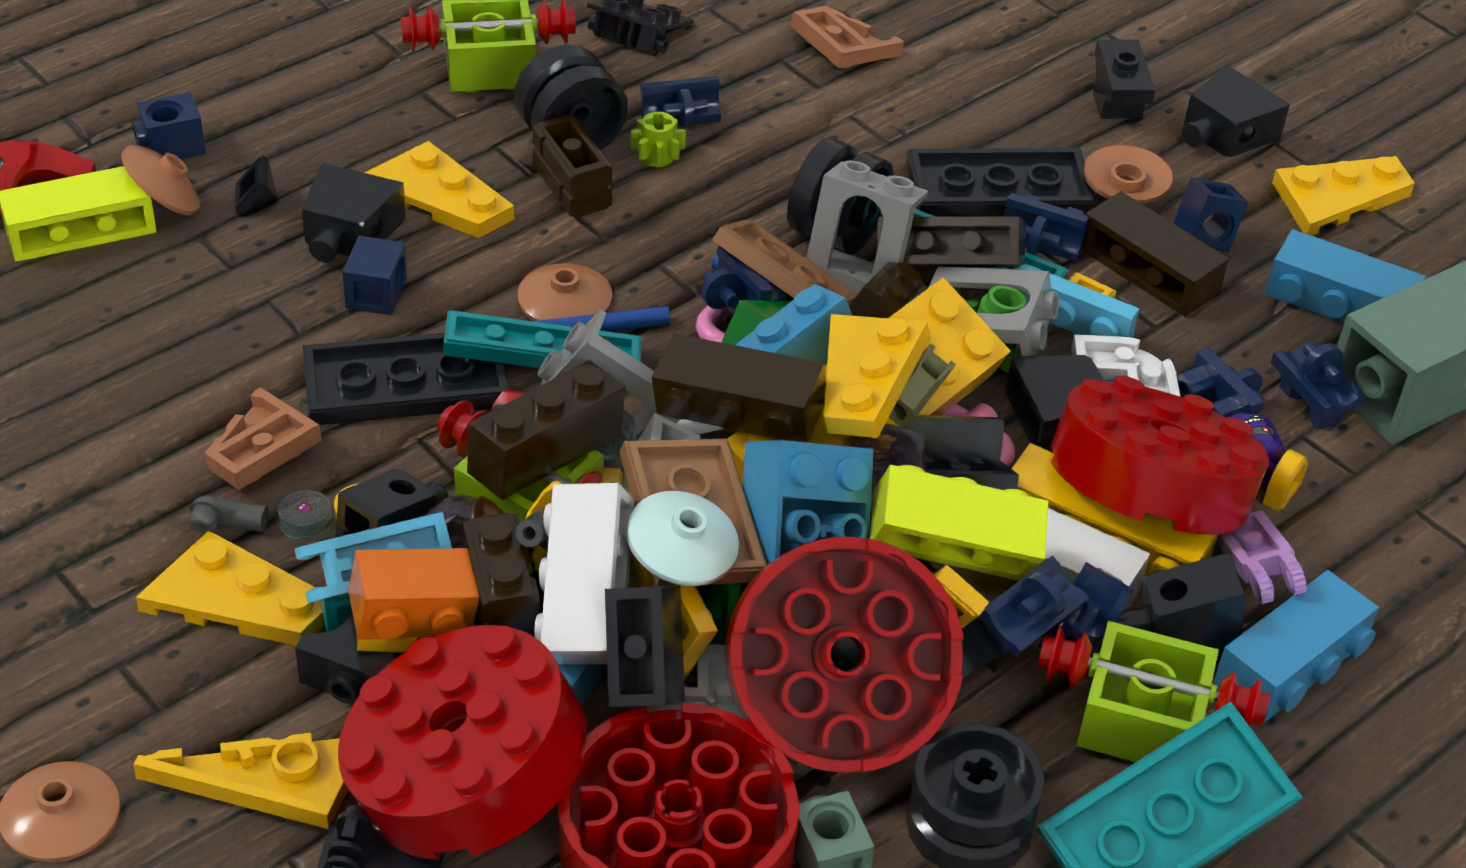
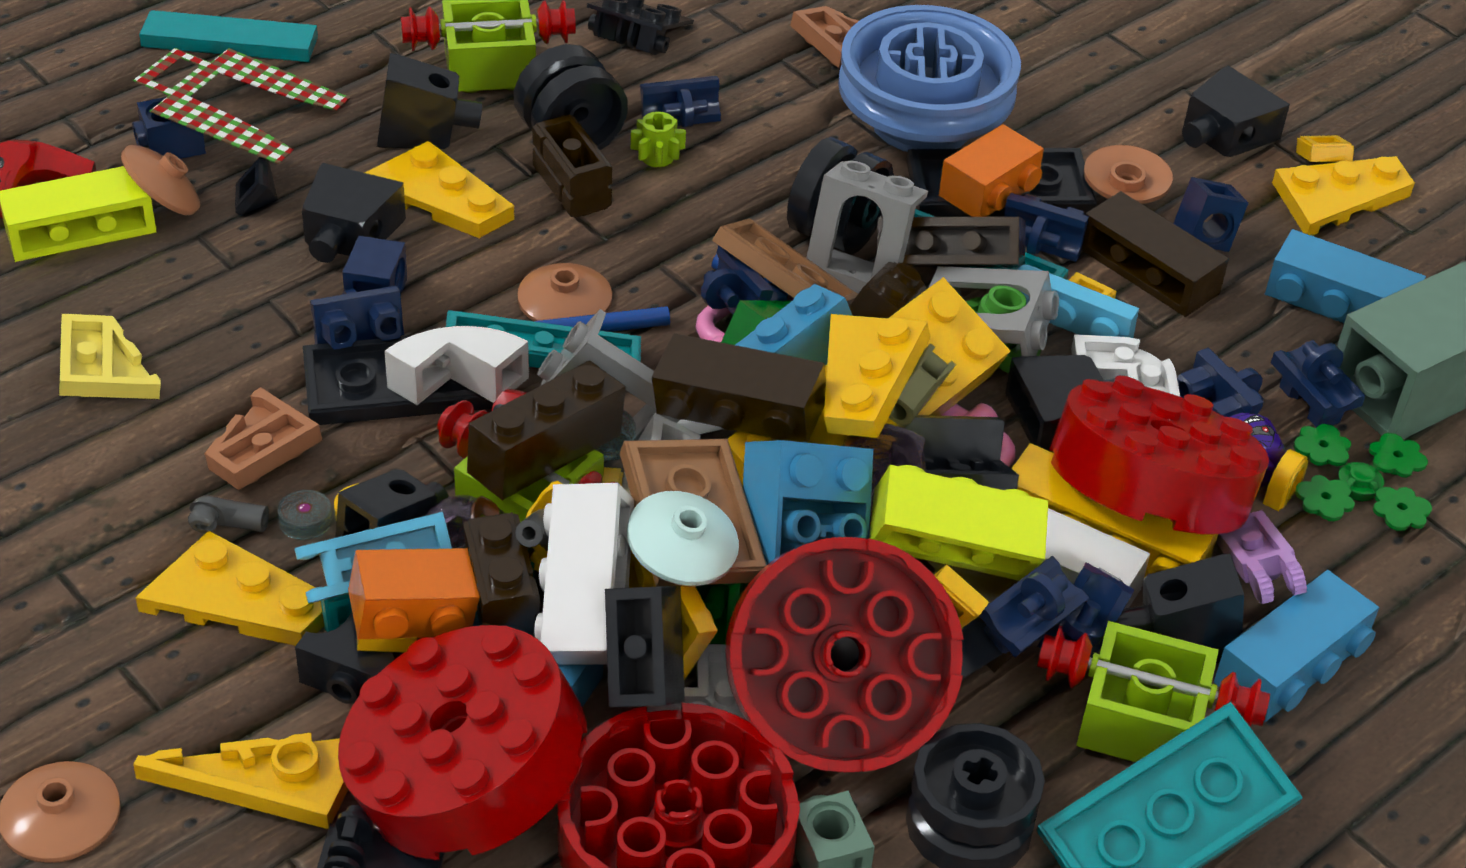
black brick [1093,39,1155,119] -> none
none -> light yellow wing [59,314,161,399]
none -> piece [133,48,350,164]
none -> teal tile [139,10,318,62]
none -> dark blue hips [310,285,404,350]
none -> black torso [377,53,483,149]
none -> white brick [384,326,529,405]
none -> medium blue wheel [838,5,1021,152]
none -> orange brick [939,124,1044,217]
none -> green plant [1293,424,1432,531]
none -> yellow tile [1296,135,1354,162]

